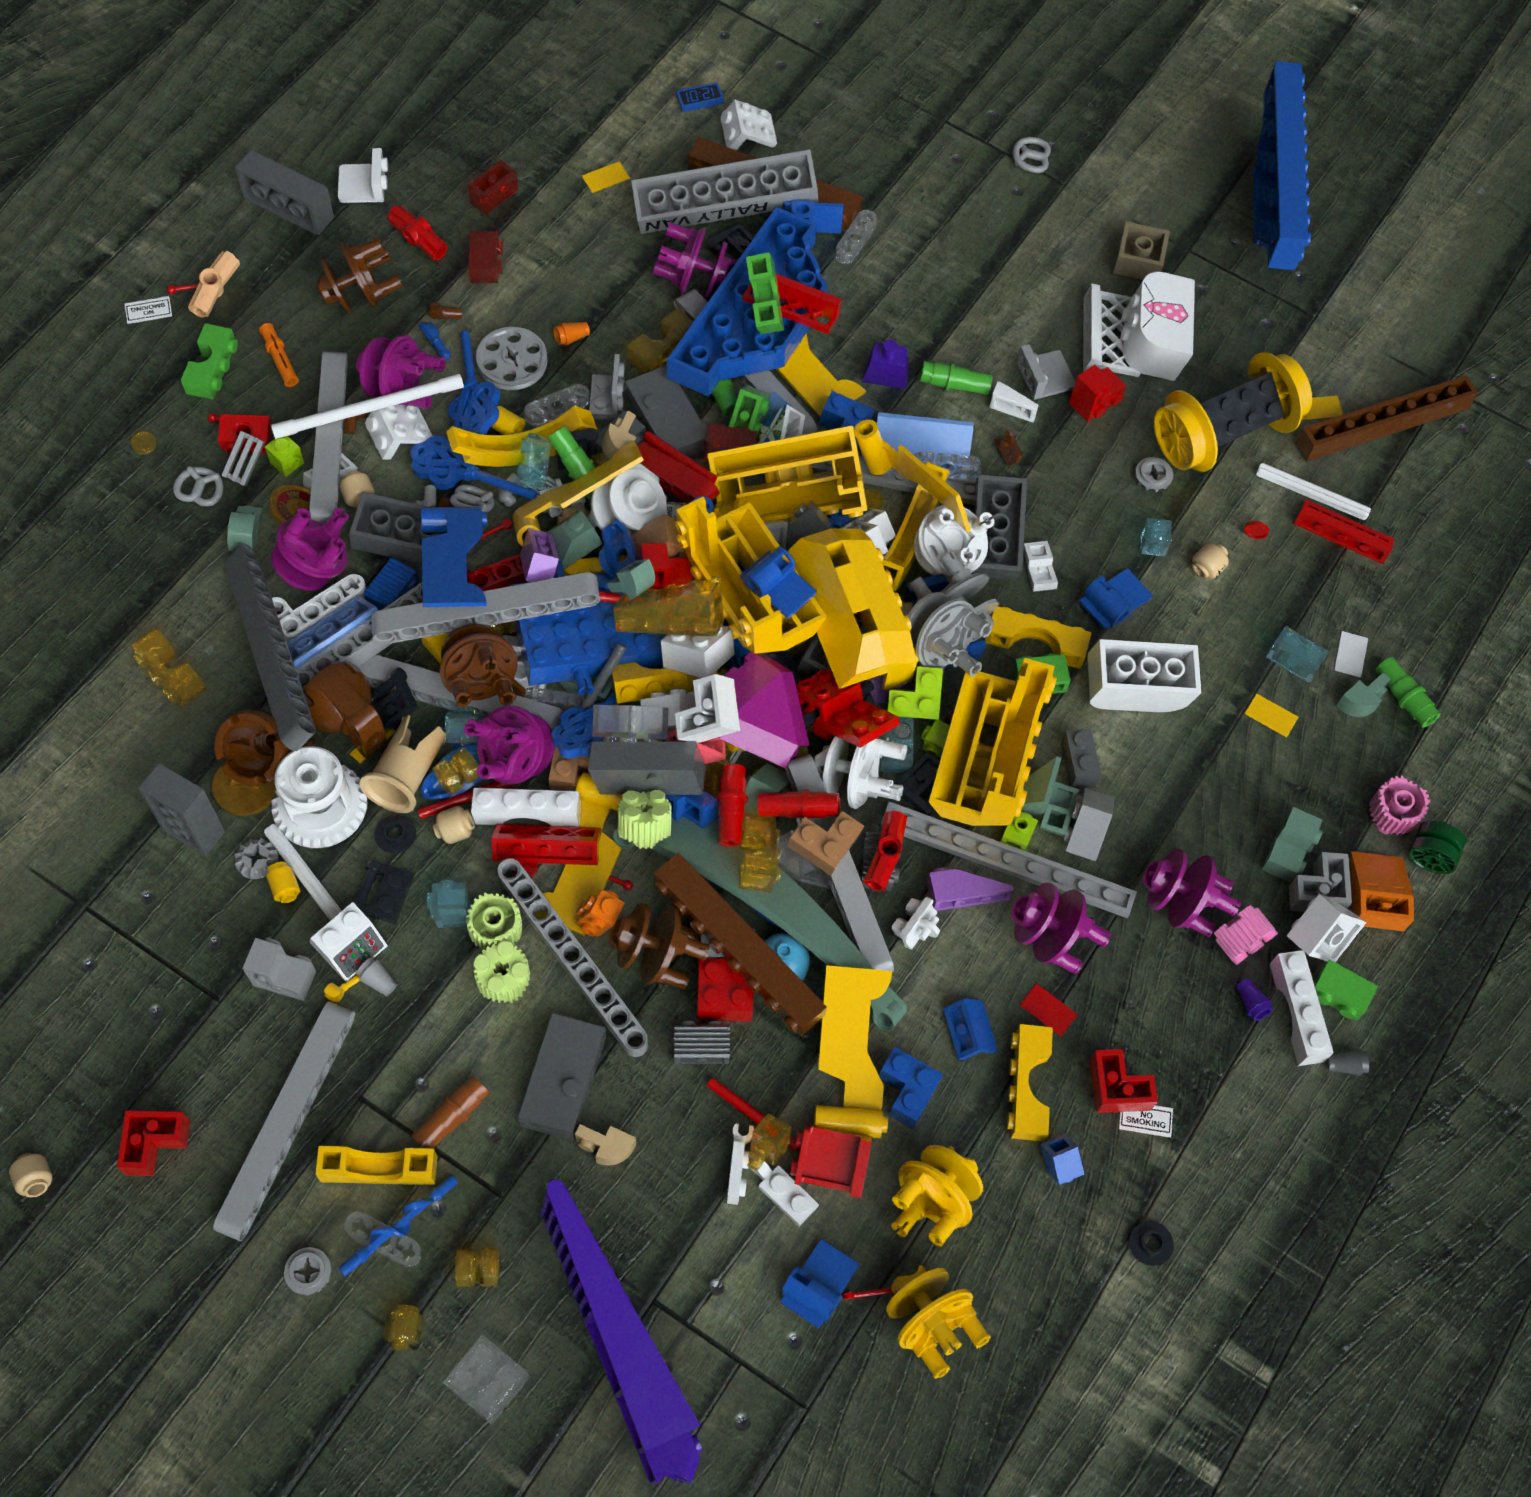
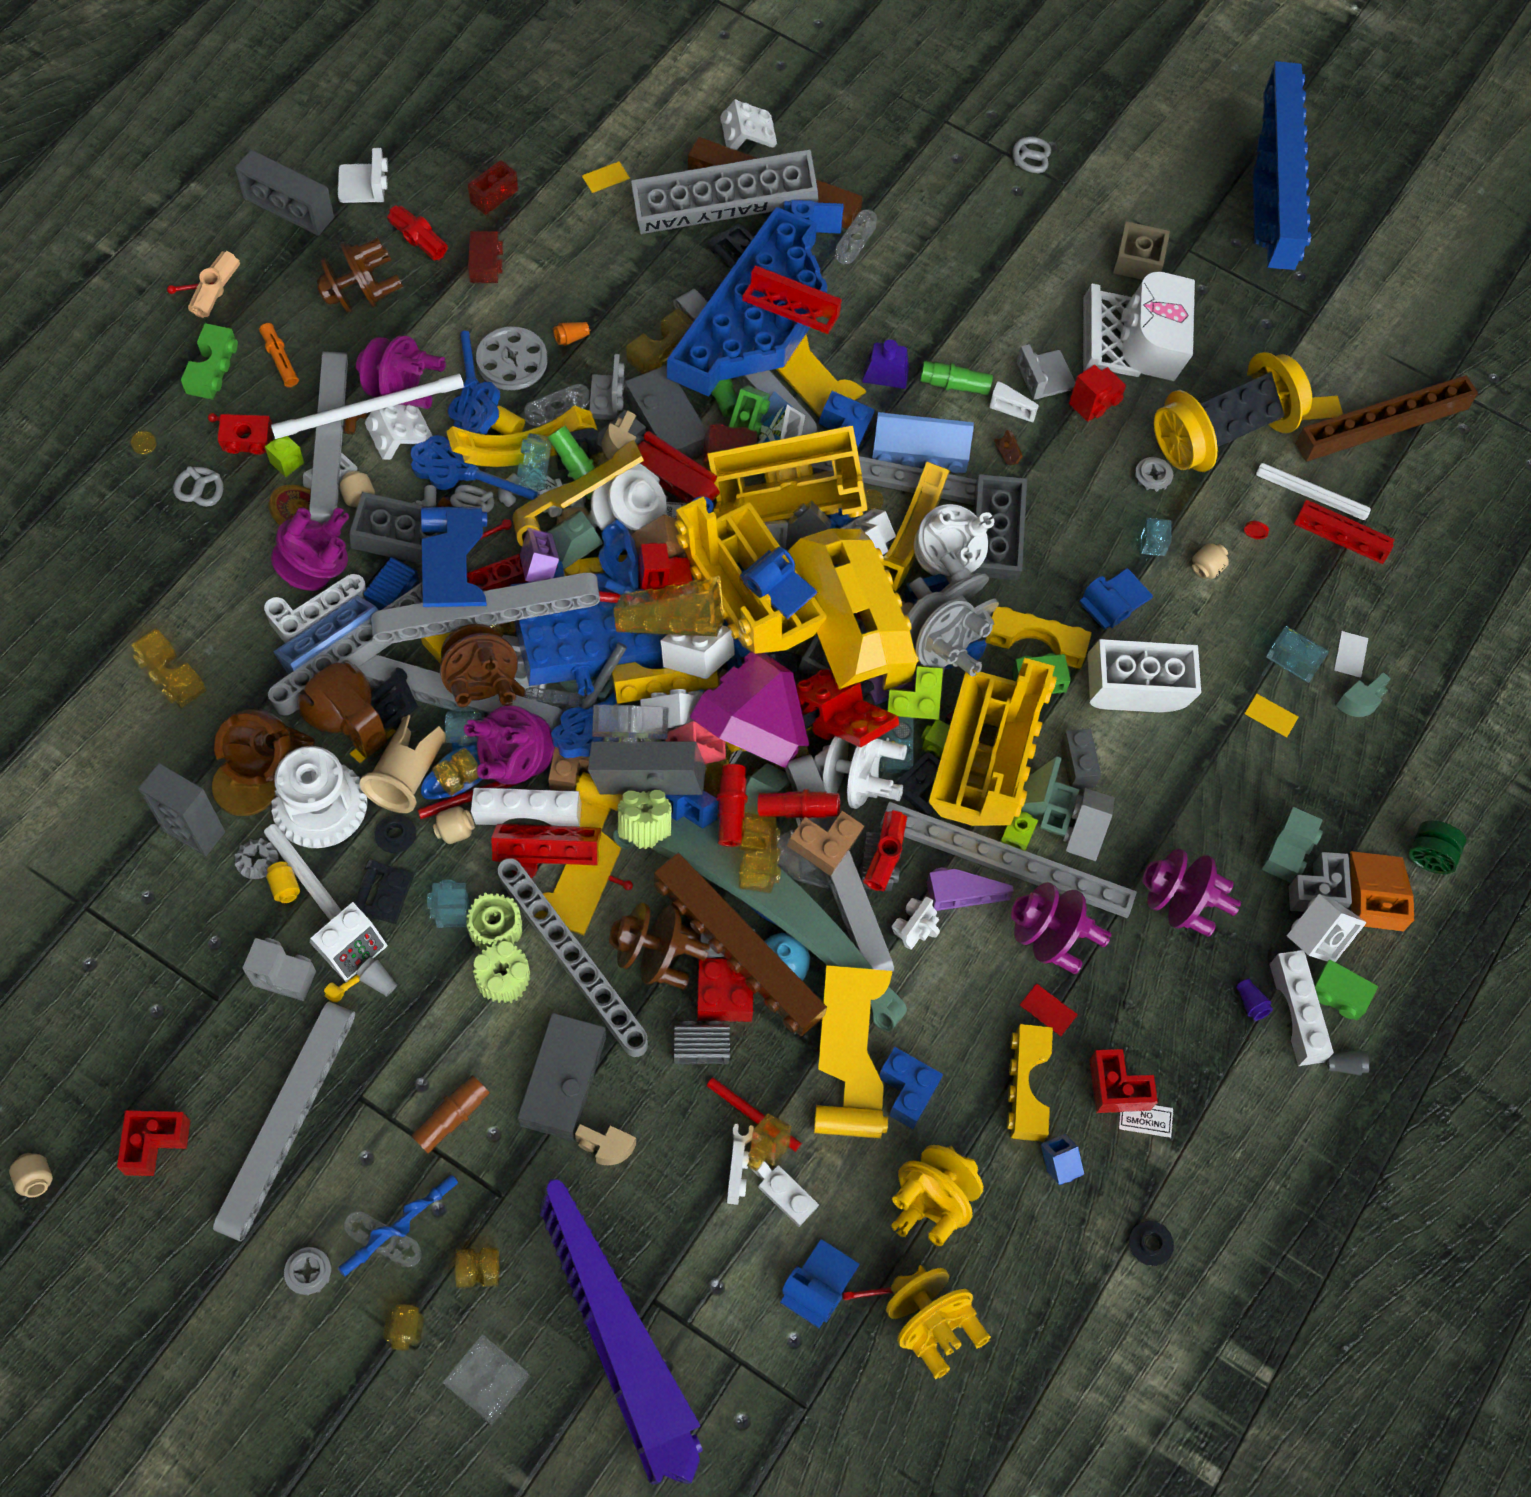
white sticker [125,296,172,324] -> none
light grey tile [221,431,265,486] -> none
dark grey beam [224,544,316,751] -> none
sand green brick [227,506,264,551] -> none
yellow arch [316,1146,438,1185] -> none
blue piece [418,323,451,360] -> none
reddish brown arm [428,302,463,320] -> none
orange brick [575,890,625,937] -> none
sand green brick [607,559,655,600] -> none
magenta piece [652,222,736,298] -> none
white brick [675,674,740,743] -> none
tile [676,82,724,112] -> none
bright green arch [746,252,784,334] -> none
red panel [790,1124,872,1198] -> none
yellow door [854,420,971,533] -> none
clear beam [914,452,981,480] -> none
blue panel [943,998,998,1060] -> none
white slope [1023,541,1058,592] -> none
bright pink brick [1214,905,1278,965] -> none
bright pink brick [1369,776,1430,835] -> none
bright green piece [1375,657,1441,728] -> none

